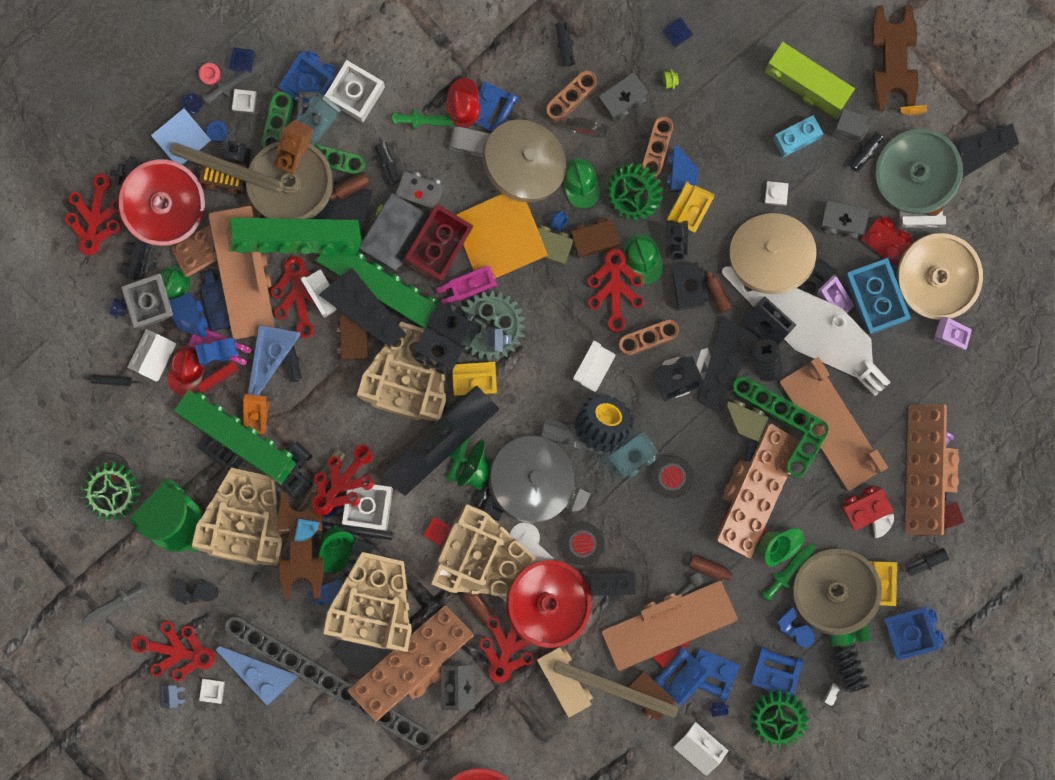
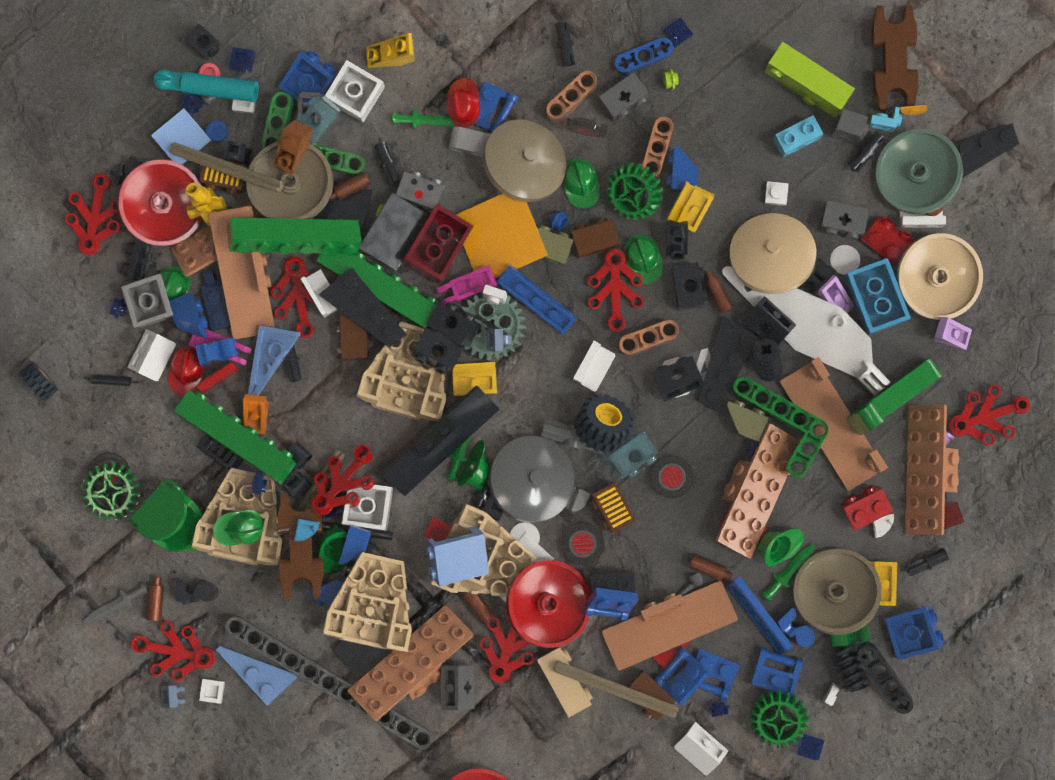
none -> black wheel [19,361,58,401]
none -> copper cylinder [145,577,164,621]
none -> teal piece [153,69,259,102]
none -> black brick [185,24,220,60]
none -> yellow pin [186,183,227,226]
none -> green piece [213,510,264,546]
none -> clear blue plate [250,472,267,498]
none -> blue tile [339,525,372,565]
none -> yellow slope [366,33,415,68]
none -> medium blue panel [426,526,489,587]
none -> white plate [483,285,507,305]
none -> blue tile [496,264,578,335]
none -> blue plate [583,588,638,621]
none -> reddish brown brick [590,482,636,533]
none -> blue beam [615,37,673,75]
none -> blue tile [727,577,793,654]
none -> clear blue plate [797,734,825,761]
none -> white sticker [830,245,860,275]
none -> green beam [847,358,943,436]
none -> black beam [857,642,914,714]
none -> medium azure bracket [869,107,902,132]
none -> red plant [949,385,1030,446]

